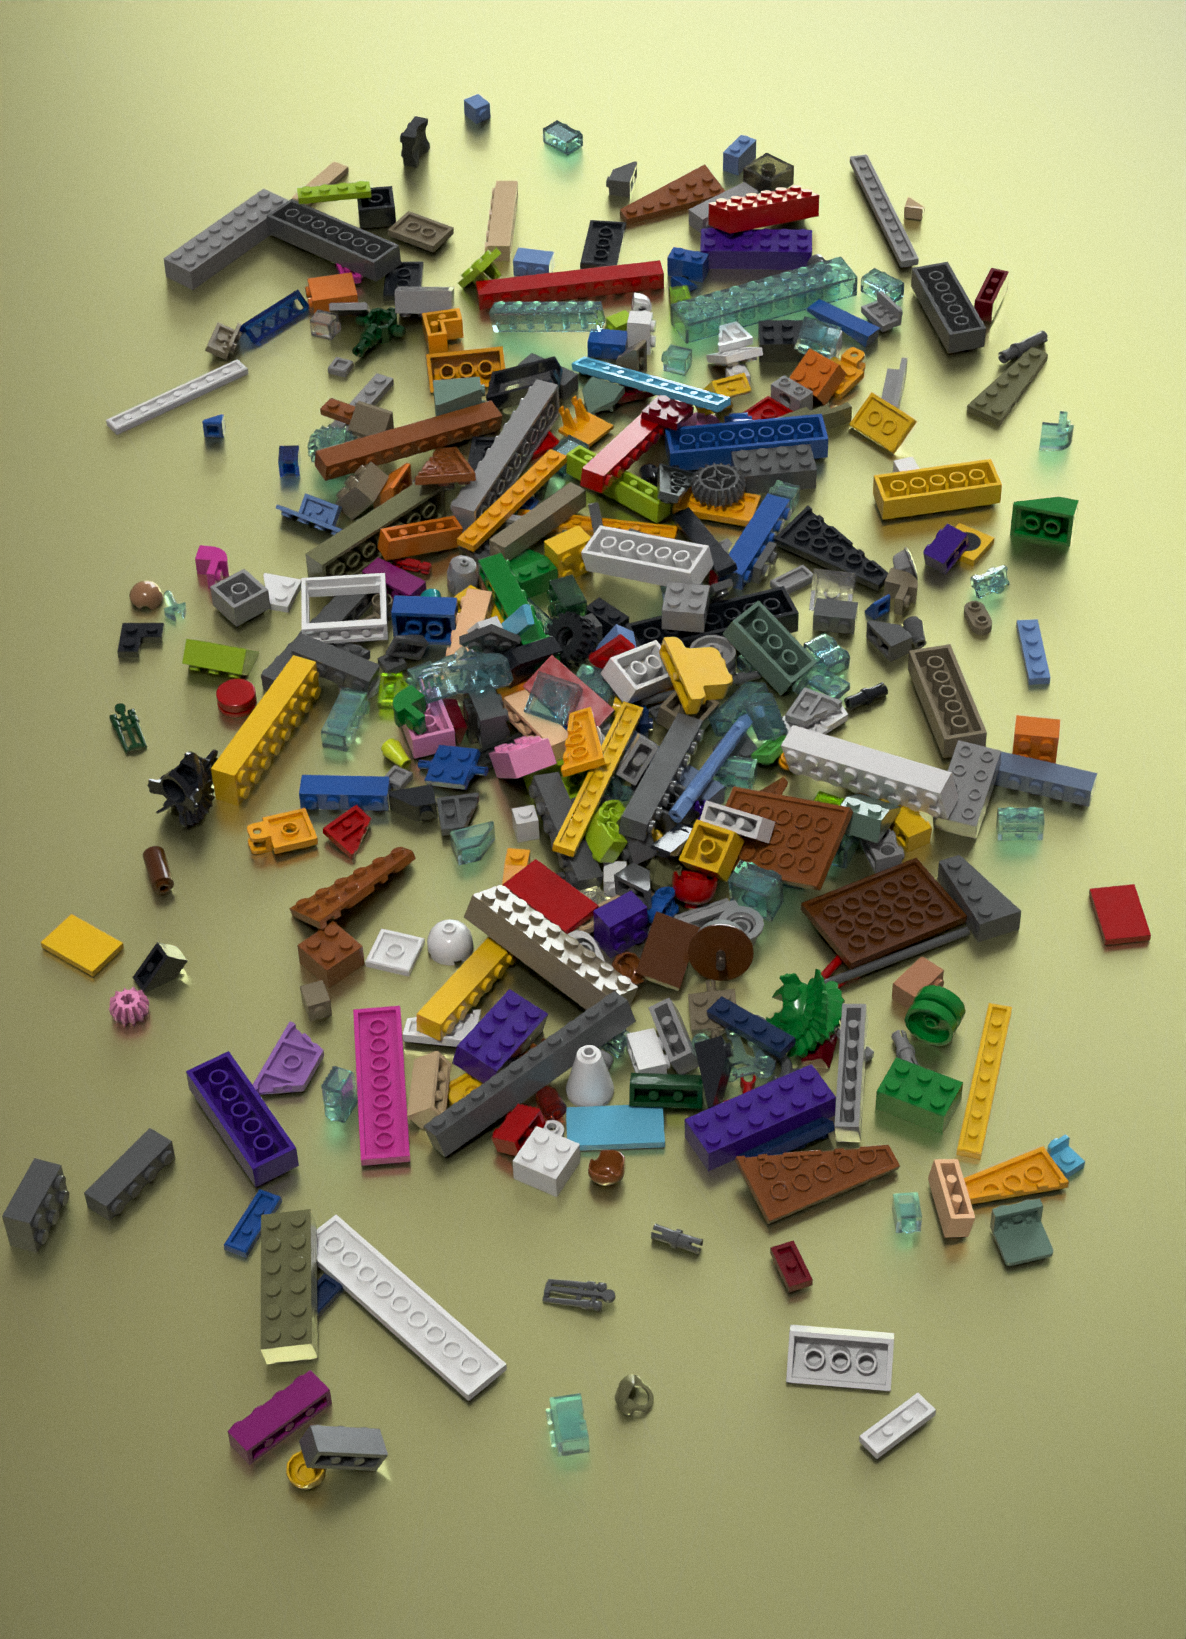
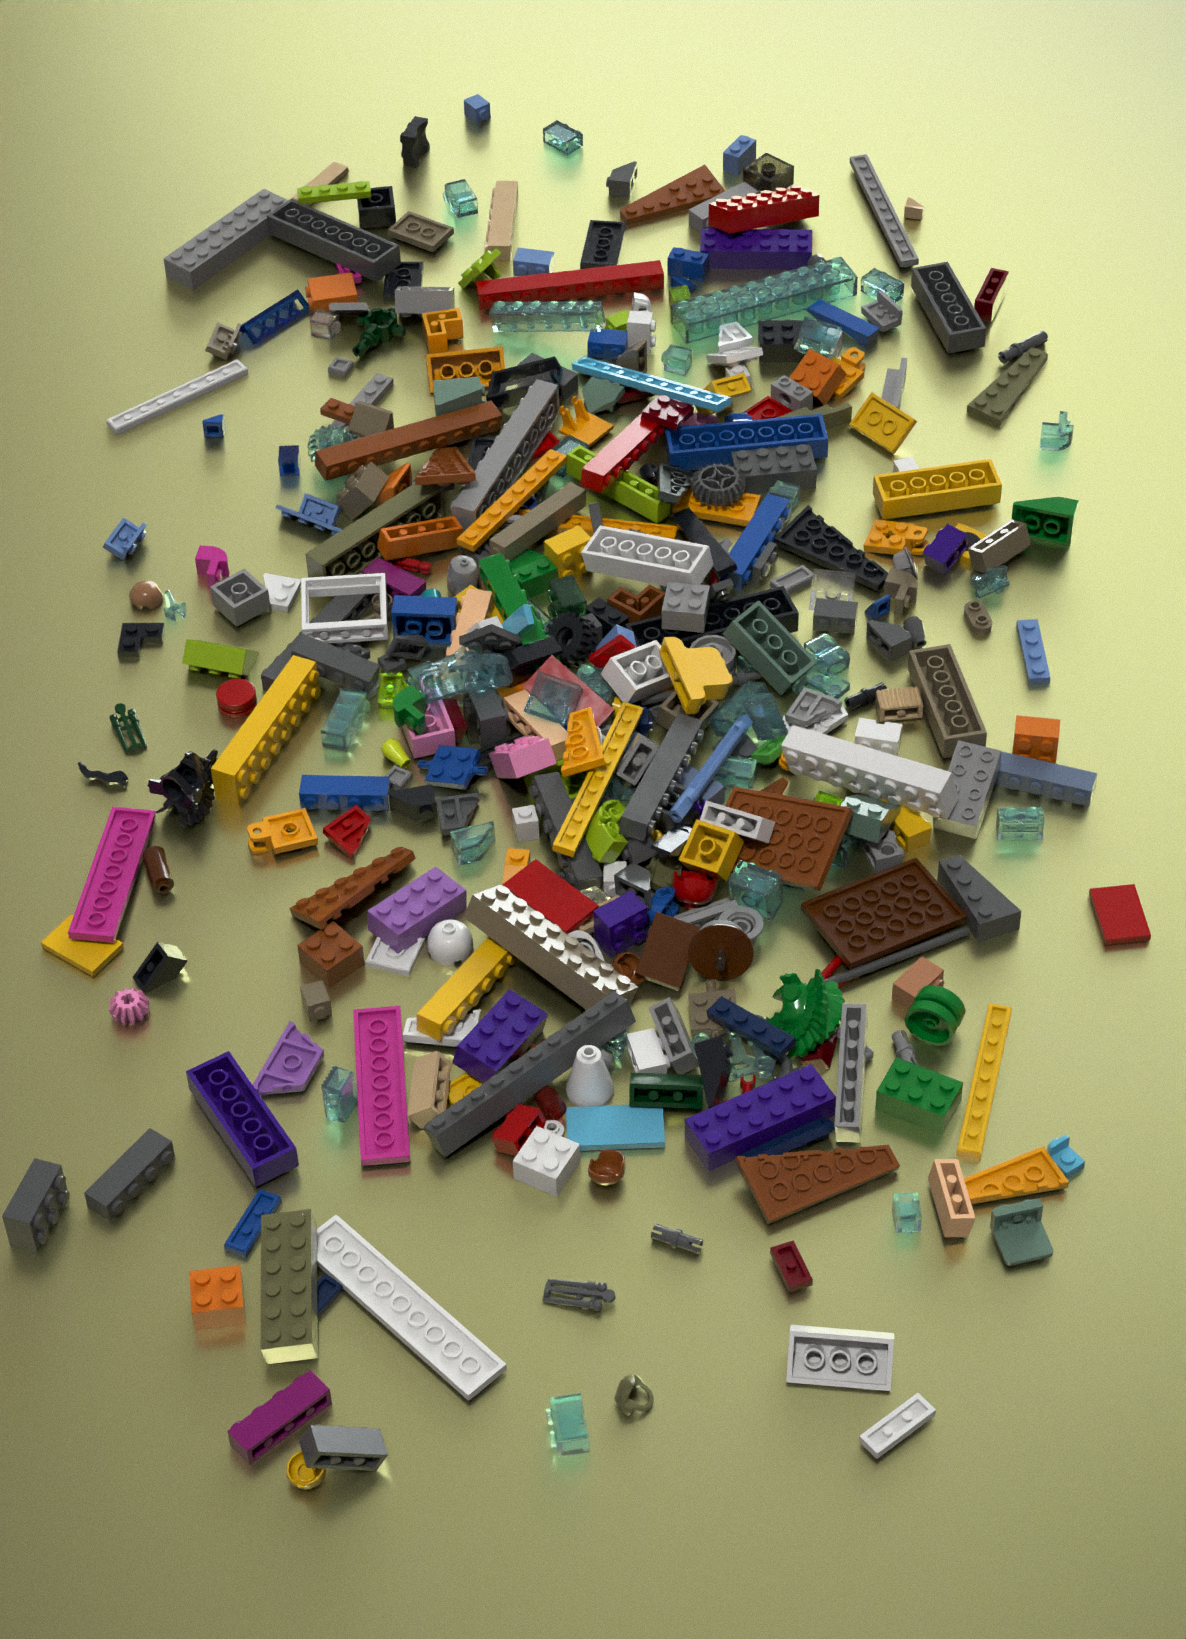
none -> dark pink plate [68,806,156,943]
none -> black hair [77,762,128,788]
none -> medium blue bracket [103,518,147,561]
none -> orange brick [189,1265,246,1331]
none -> medium lavender brick [367,866,467,953]
none -> clear light blue brick [443,179,478,218]
none -> dark orange brick [607,584,665,623]
none -> white brick [854,718,902,756]
none -> light orange plate [863,519,929,555]
none -> tan brick [875,686,923,722]
none -> dark tan brick [968,519,1031,574]

